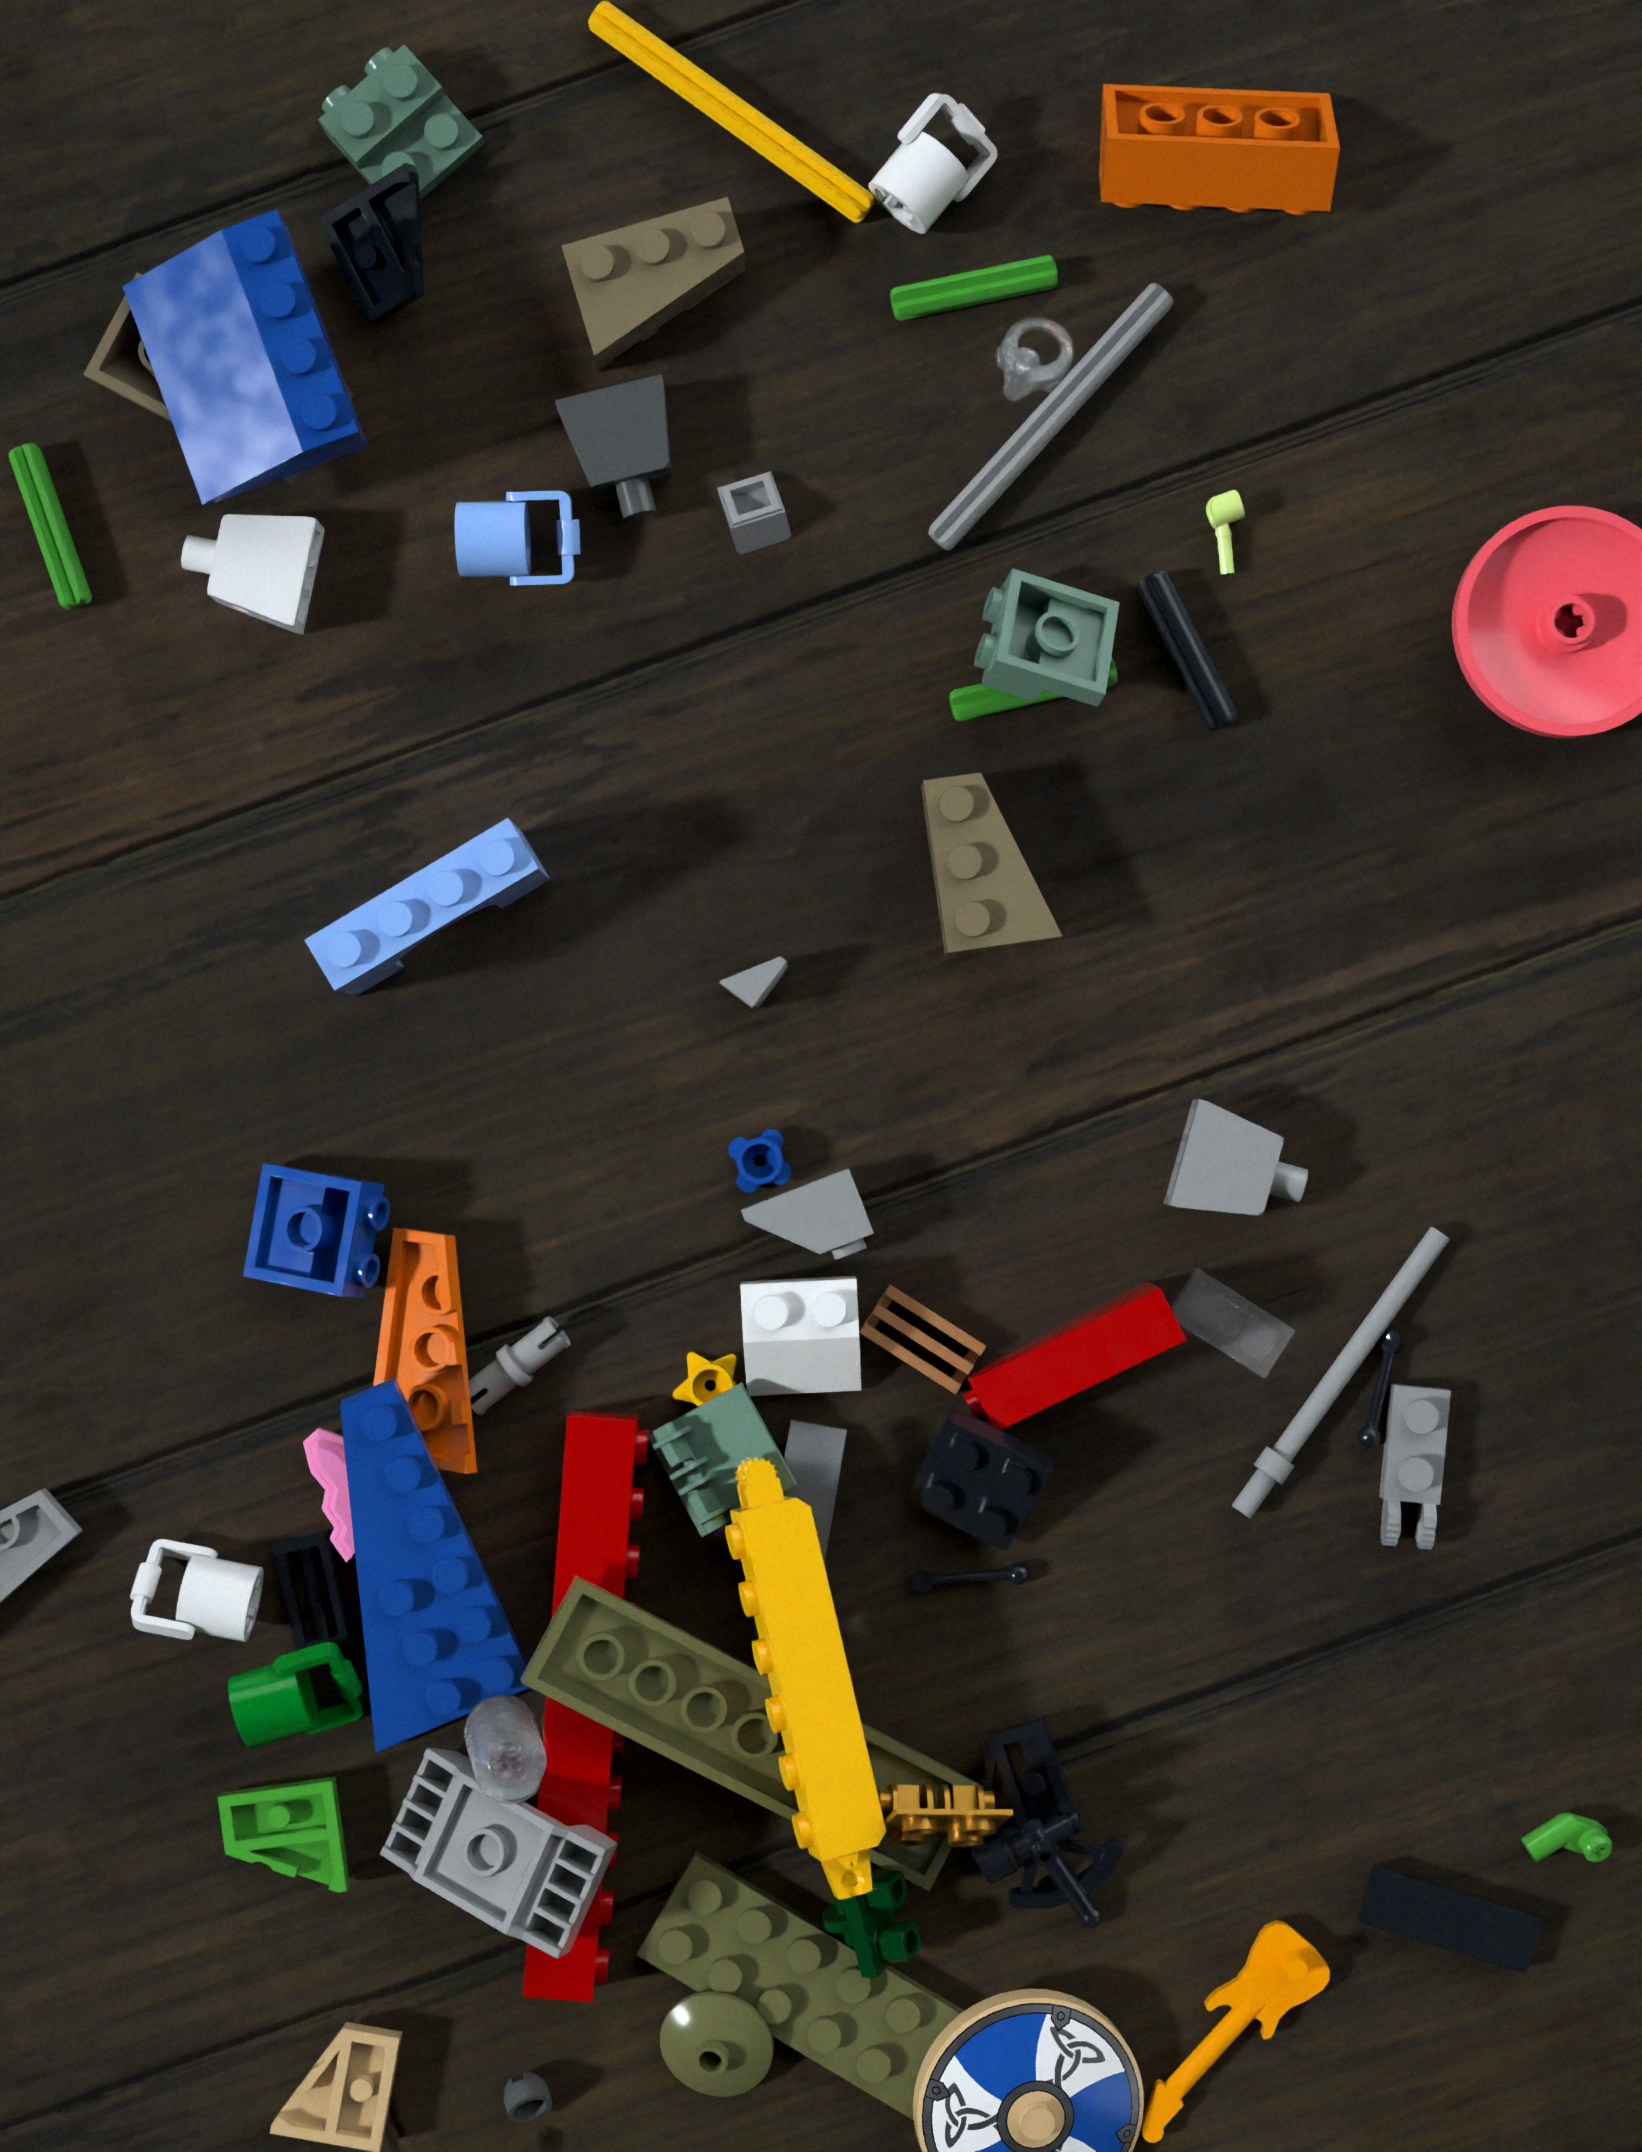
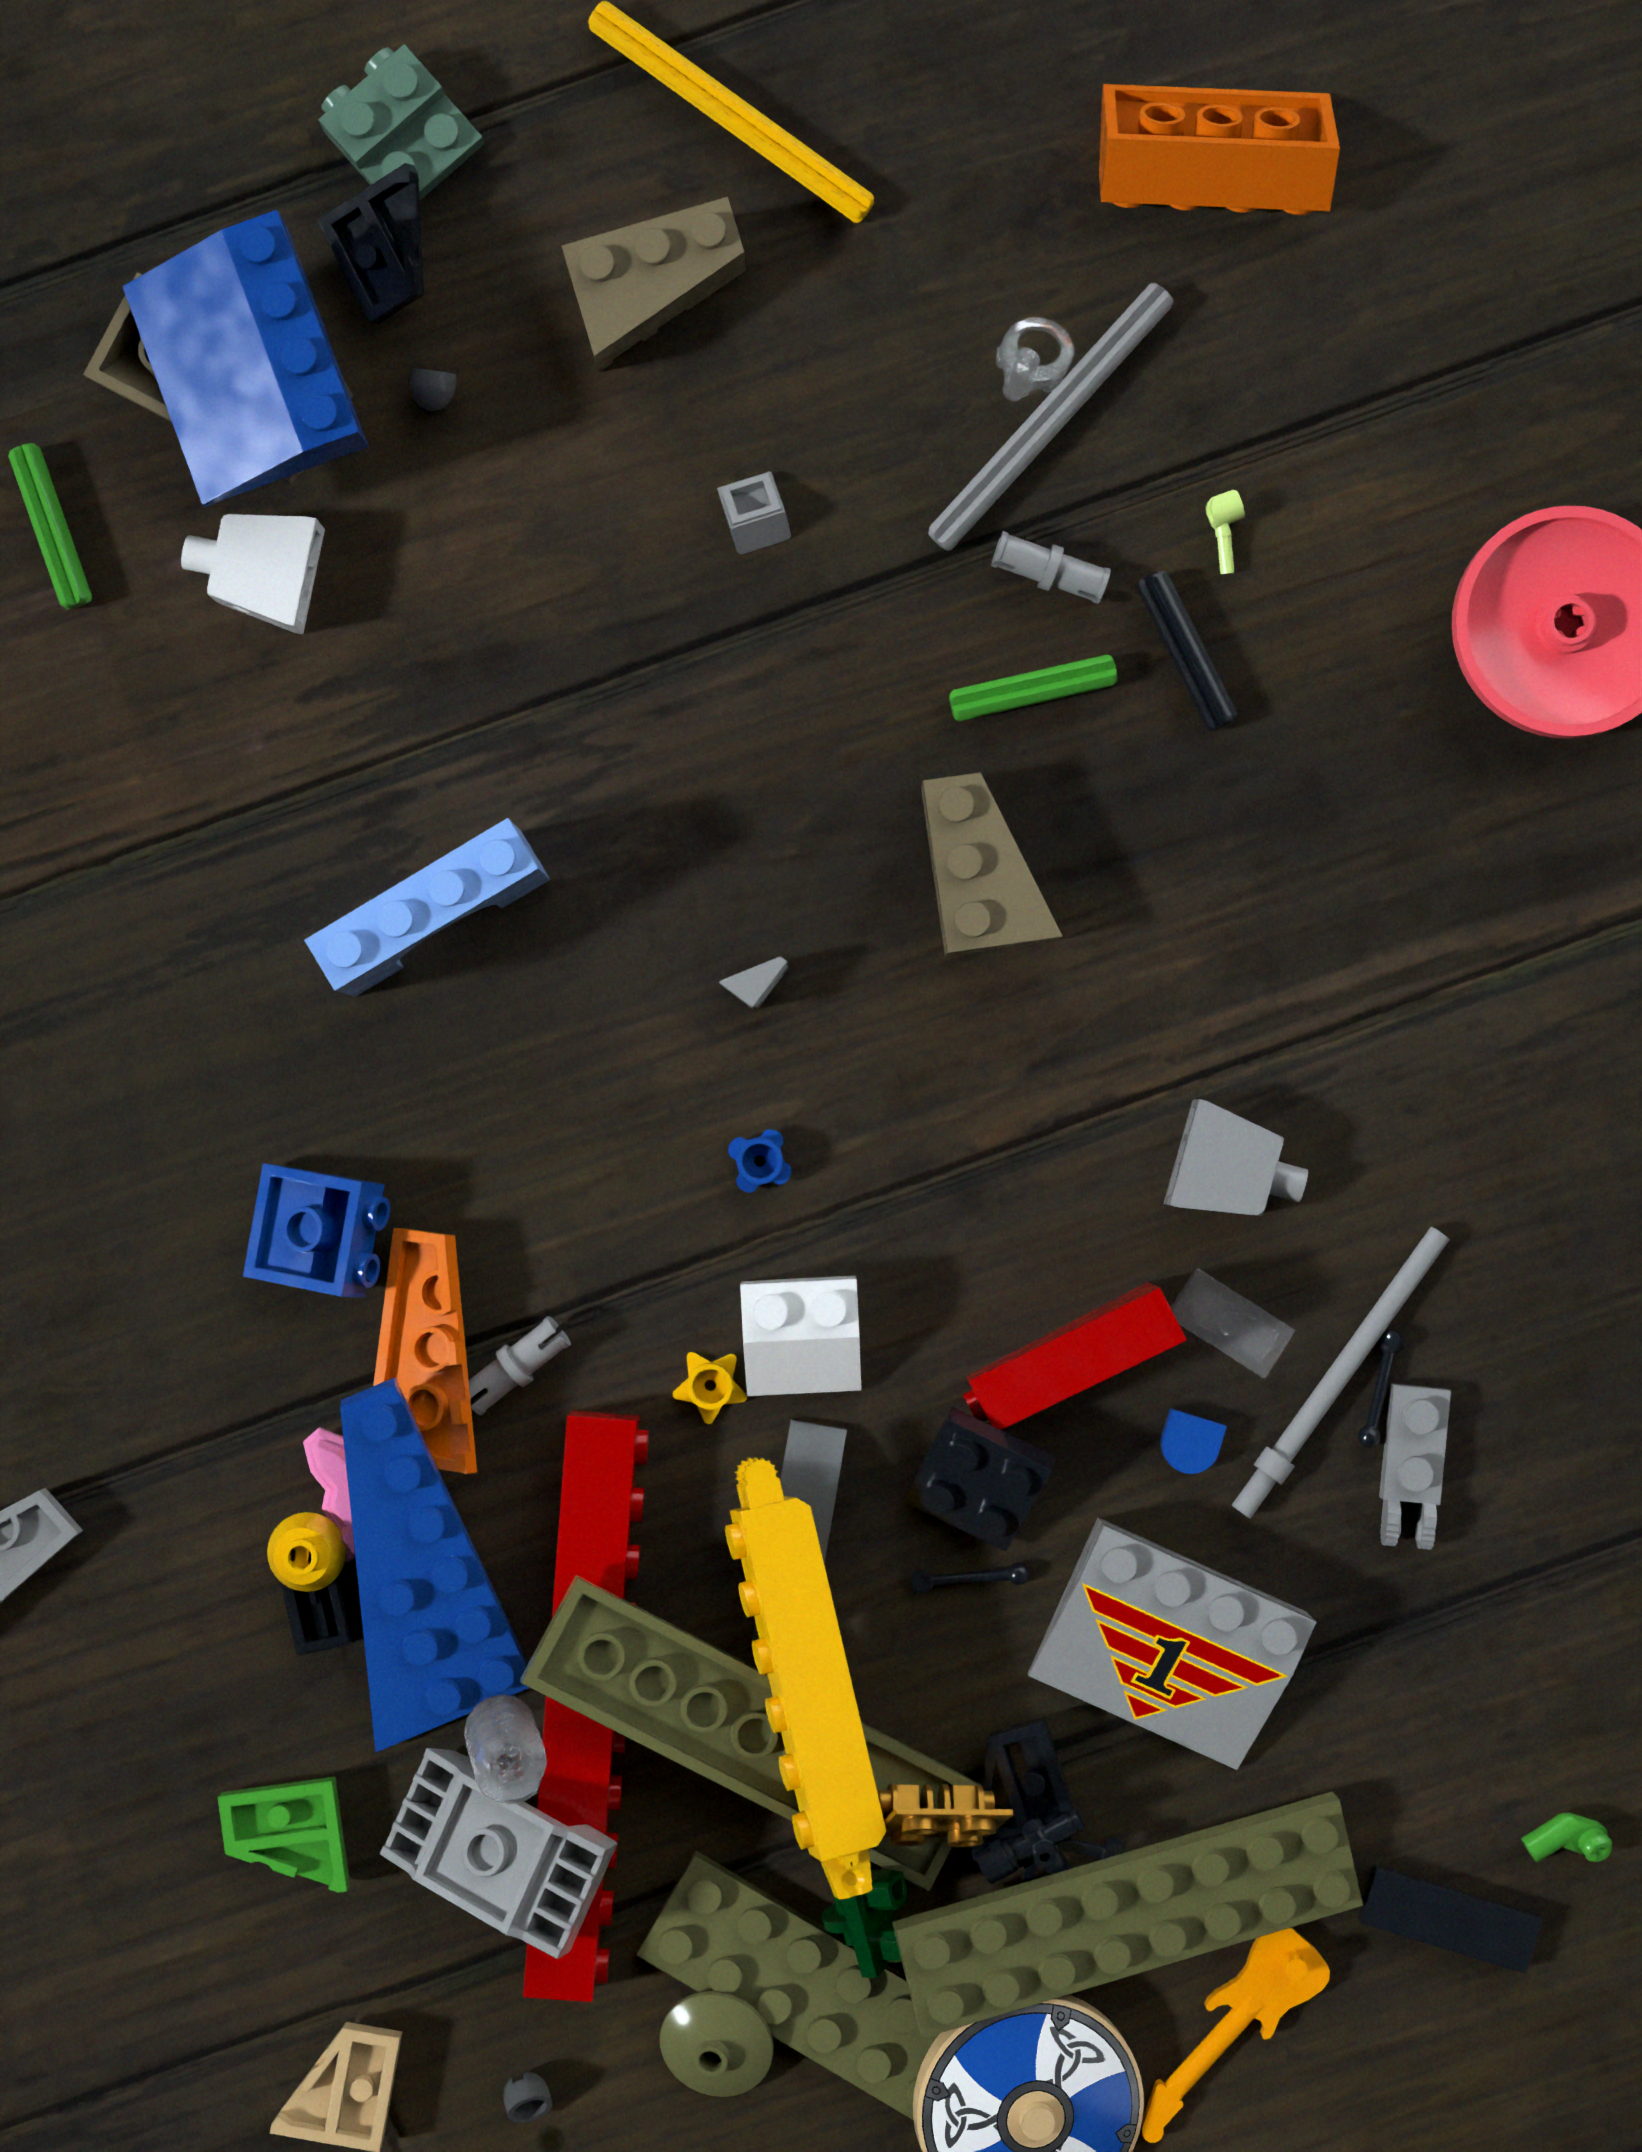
white piece [130,1539,264,1642] -> none
green piece [228,1642,363,1749] -> none
light blue piece [455,491,581,585] -> none
dark grey torso [555,374,672,521] -> none
sand green hinge [649,1382,797,1537] -> none
light grey slope [741,1168,874,1260] -> none
medium nougat tile [859,1283,987,1394] -> none
white piece [869,93,997,234] -> none
bright green axle [890,255,1058,321] -> none
sand green plate [974,568,1120,707] -> none
none -> yellow cone [267,1512,347,1592]
none -> dark grey hinge [410,368,457,411]
none -> olive plate [892,1792,1363,2038]
none -> light grey pin [991,531,1111,604]
none -> light grey slope [1028,1518,1316,1770]
none -> blue tile [1160,1408,1227,1474]

